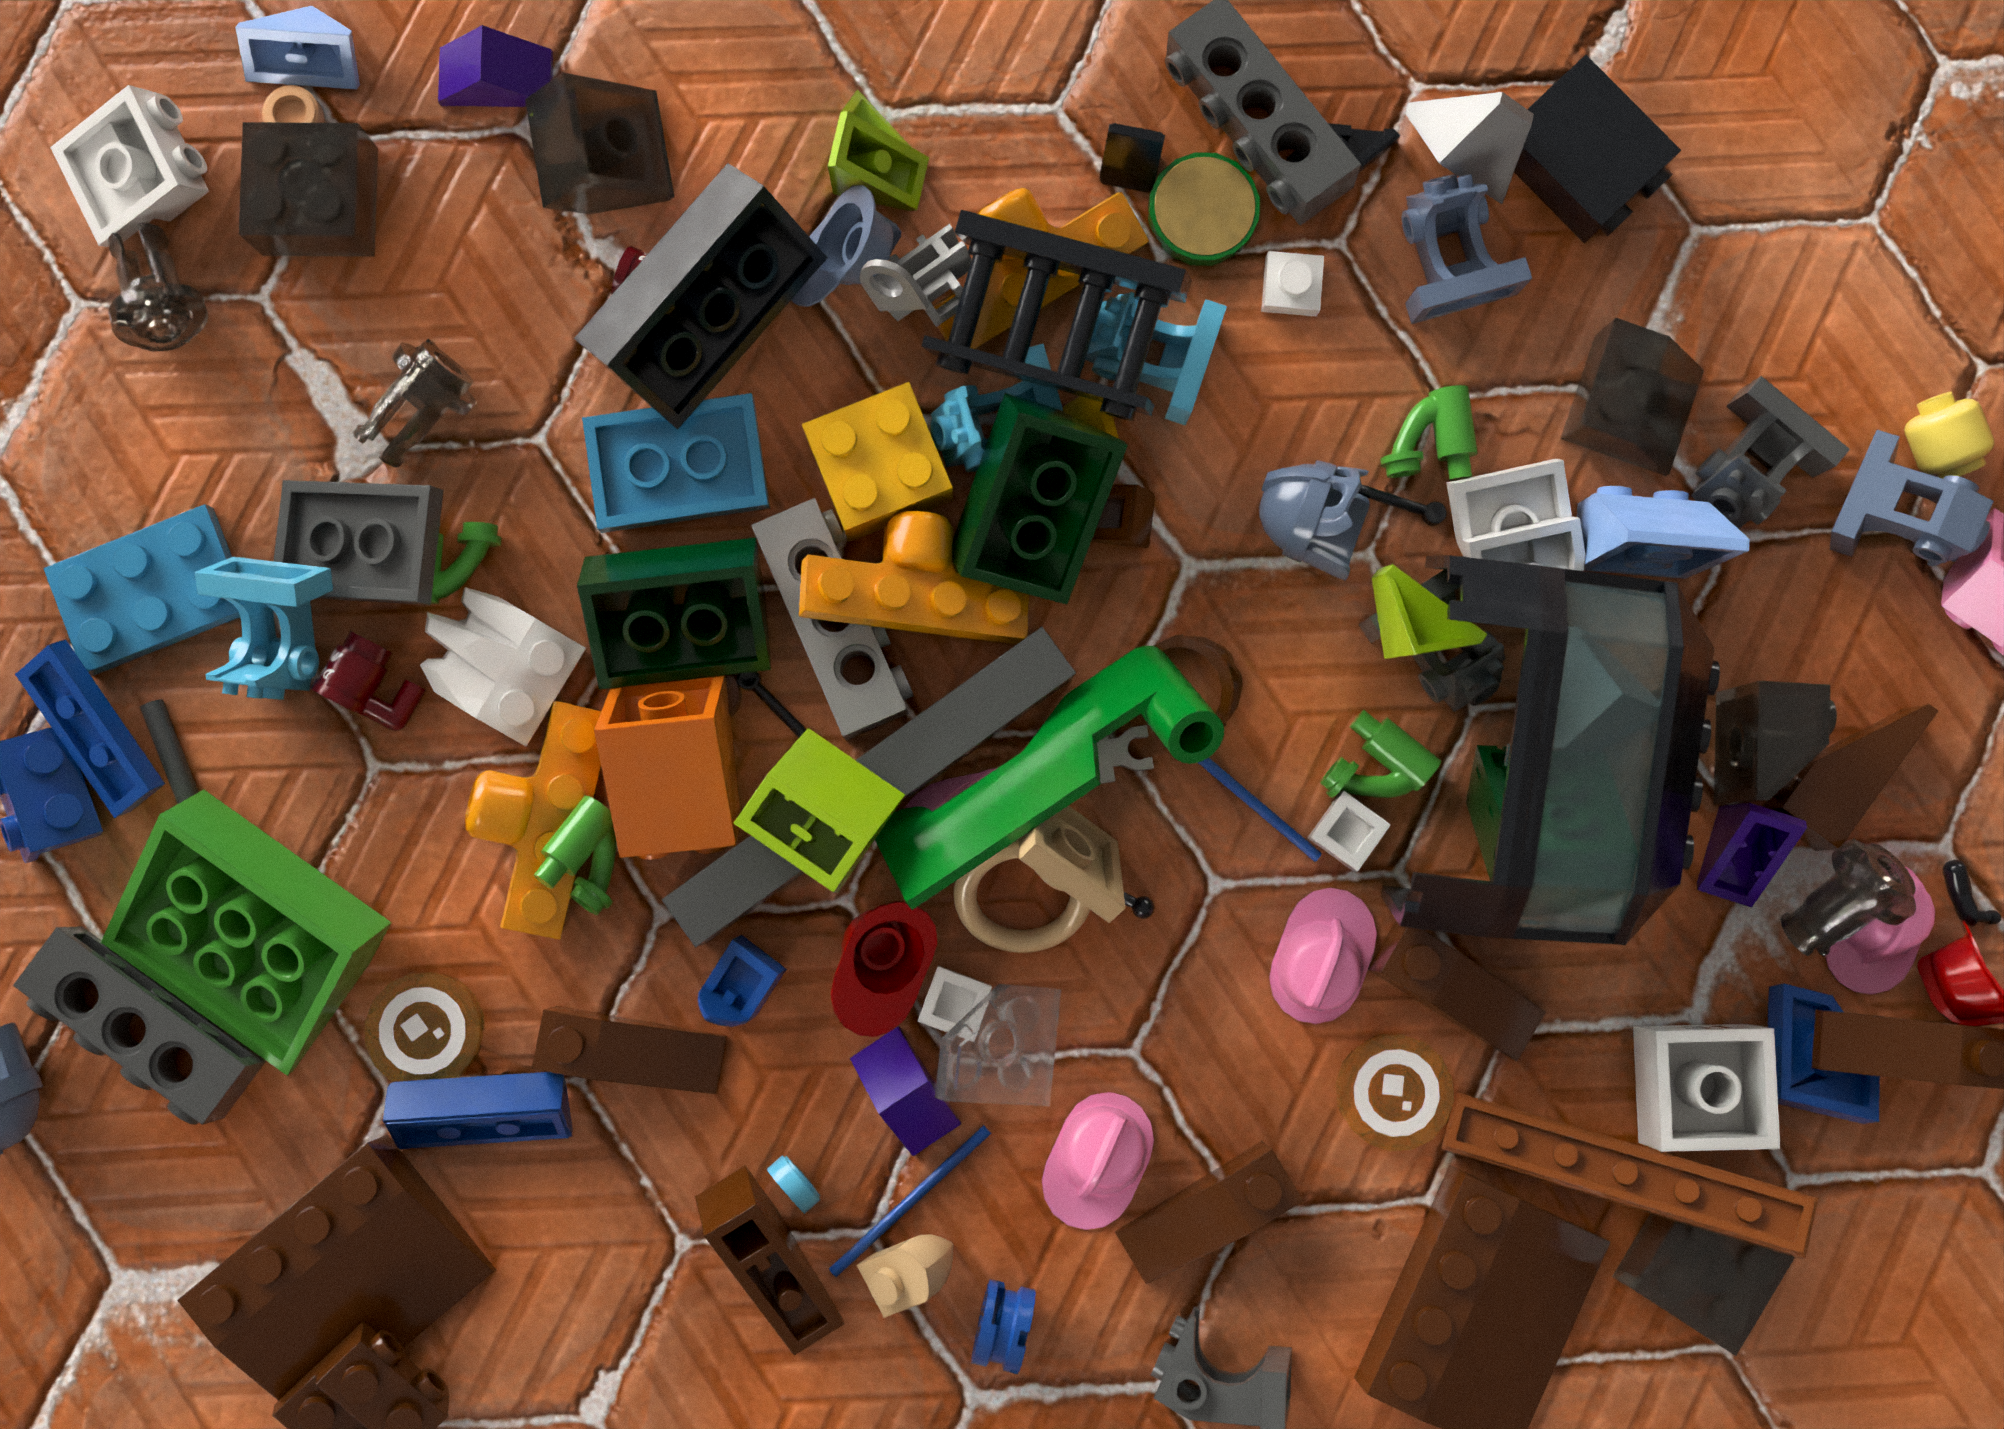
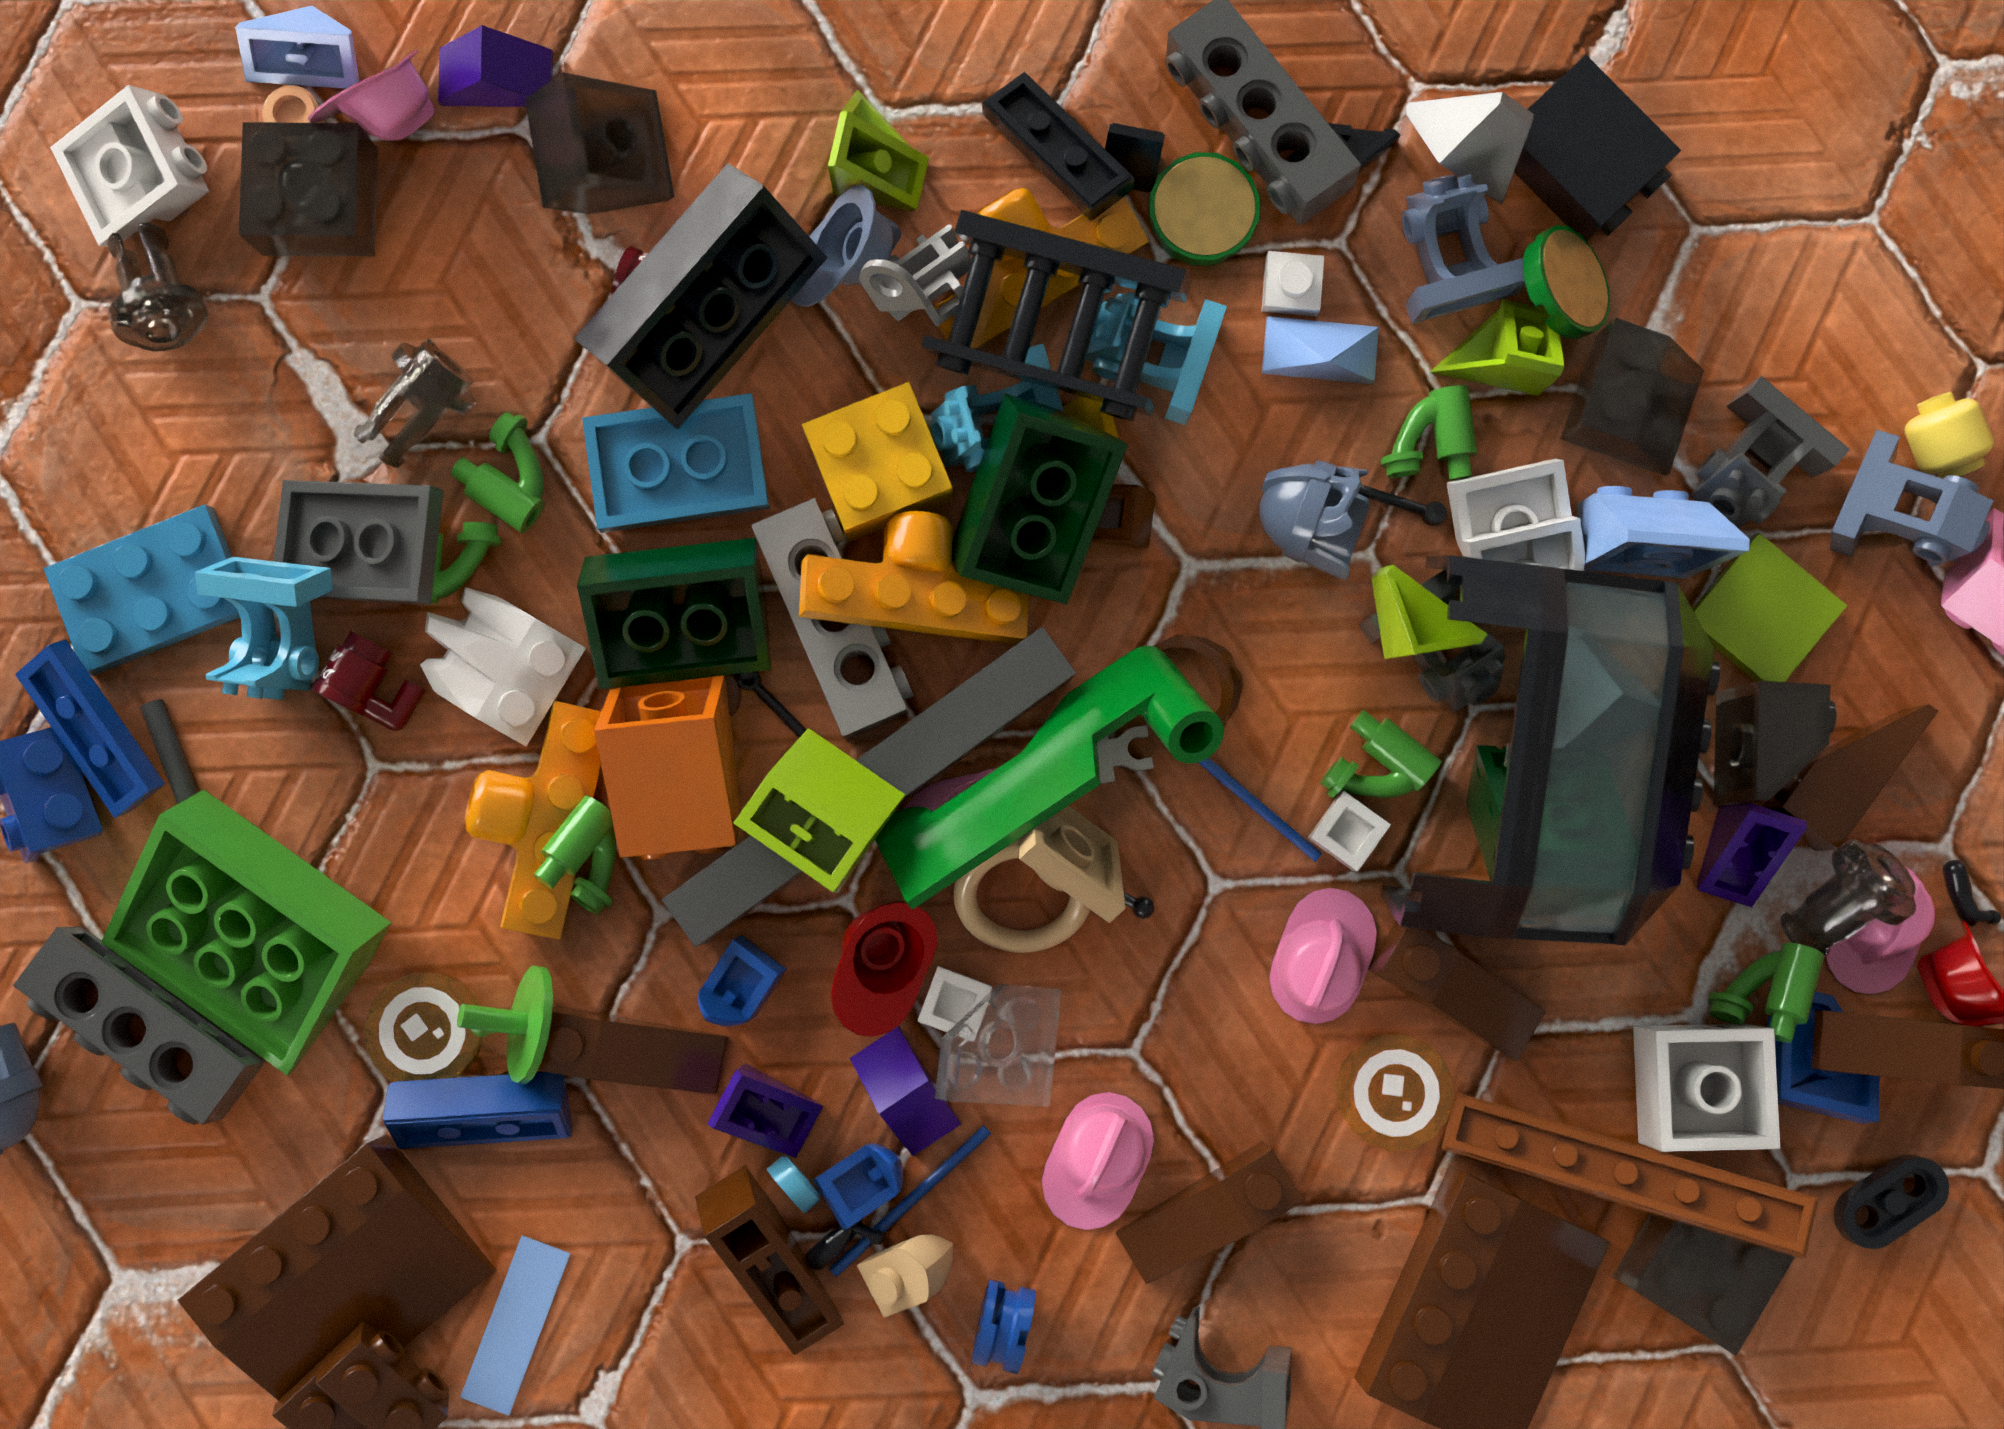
none -> bright pink piece [307,49,435,140]
none -> bright green plant [451,412,545,533]
none -> bright green shield [457,965,553,1084]
none -> light blue sticker [460,1235,571,1416]
none -> dark purple slope [707,1063,823,1158]
none -> black piece [806,1219,885,1270]
none -> blue plate [812,1143,904,1230]
none -> black tile [982,72,1134,221]
none -> light blue slope [1262,316,1379,384]
none -> lime slope [1430,299,1564,396]
none -> pearl gold tile [1523,225,1610,339]
none -> lime tile [1692,533,1847,693]
none -> bright green plant [1707,943,1825,1043]
none -> black plate [1834,1155,1949,1249]

